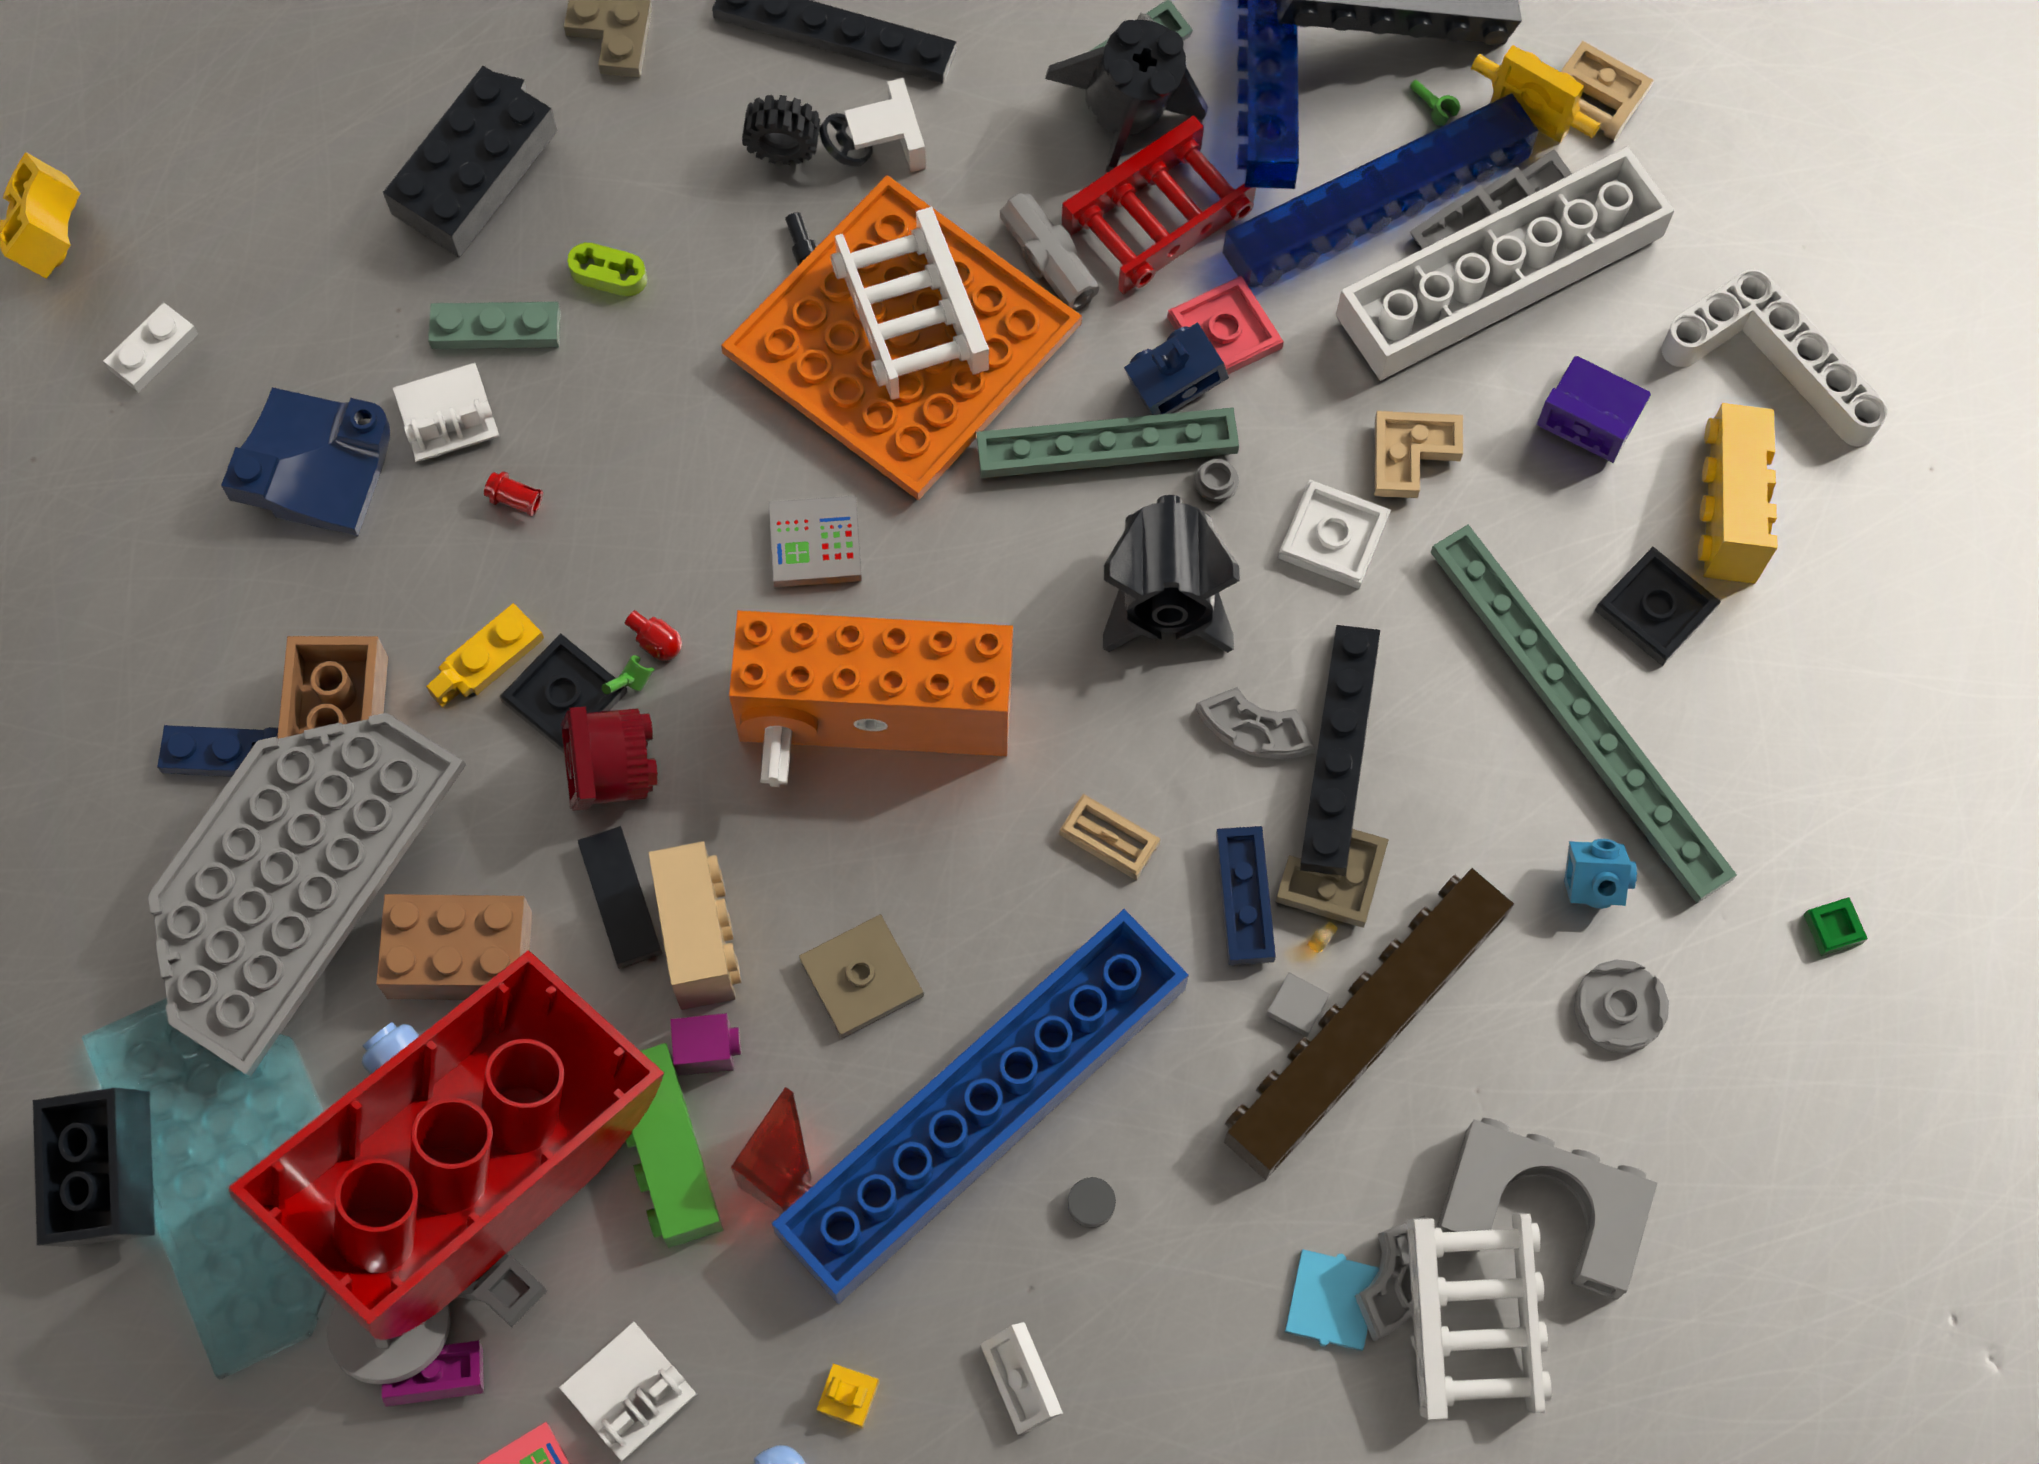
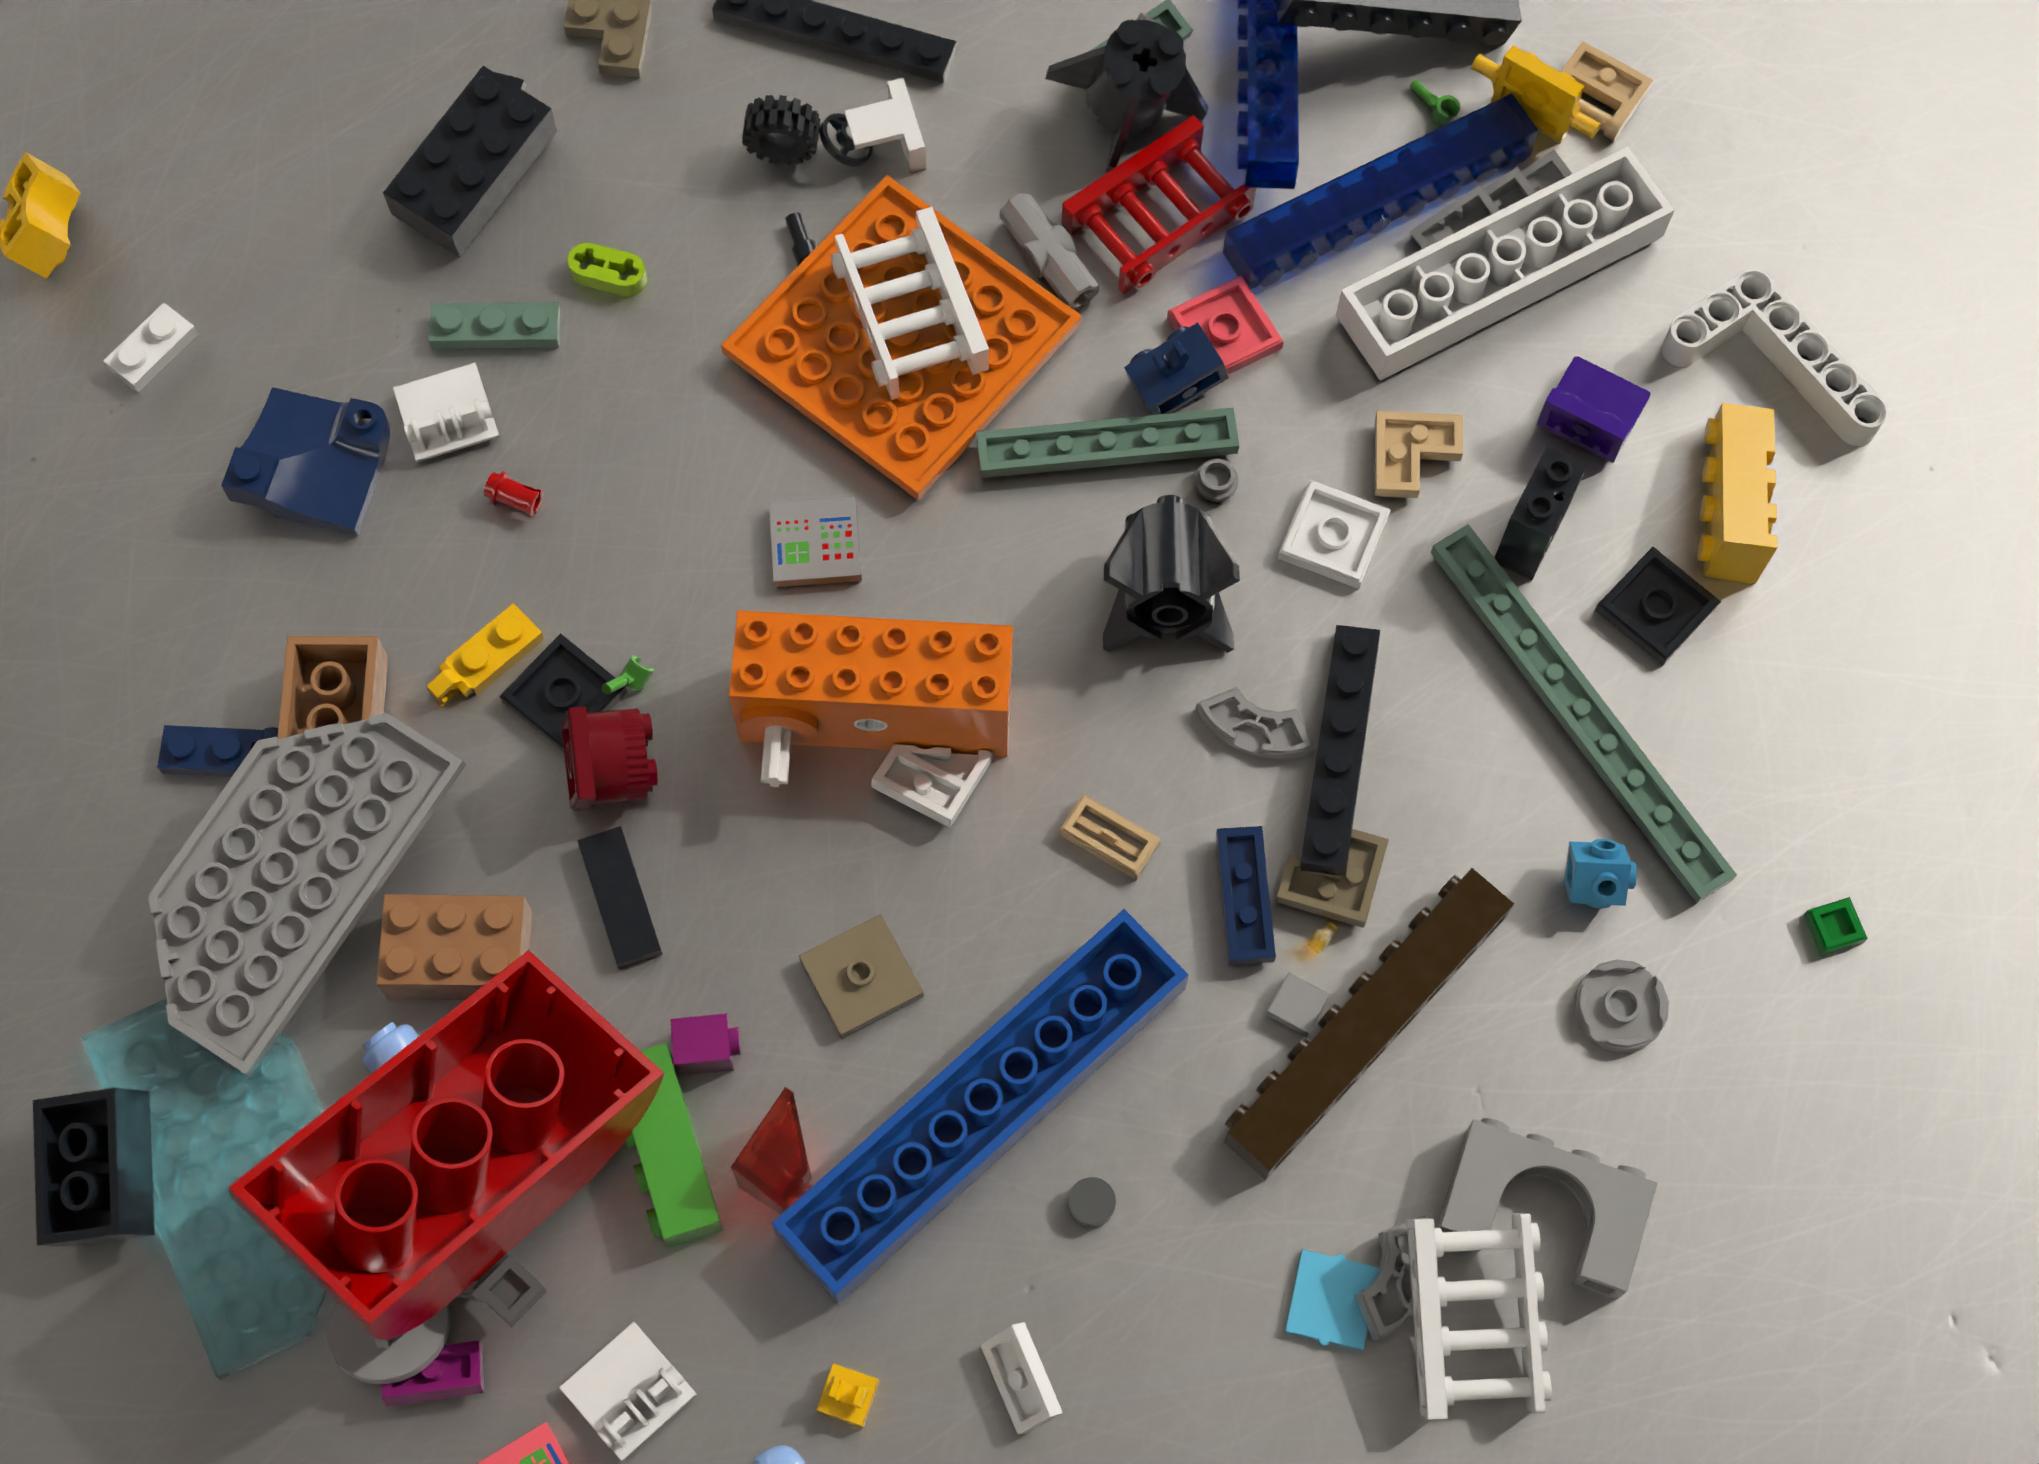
red cylinder [624,610,682,661] -> none
tan brick [649,841,742,1010] -> none
none -> white wing [871,744,993,828]
none -> black window [1494,446,1587,580]

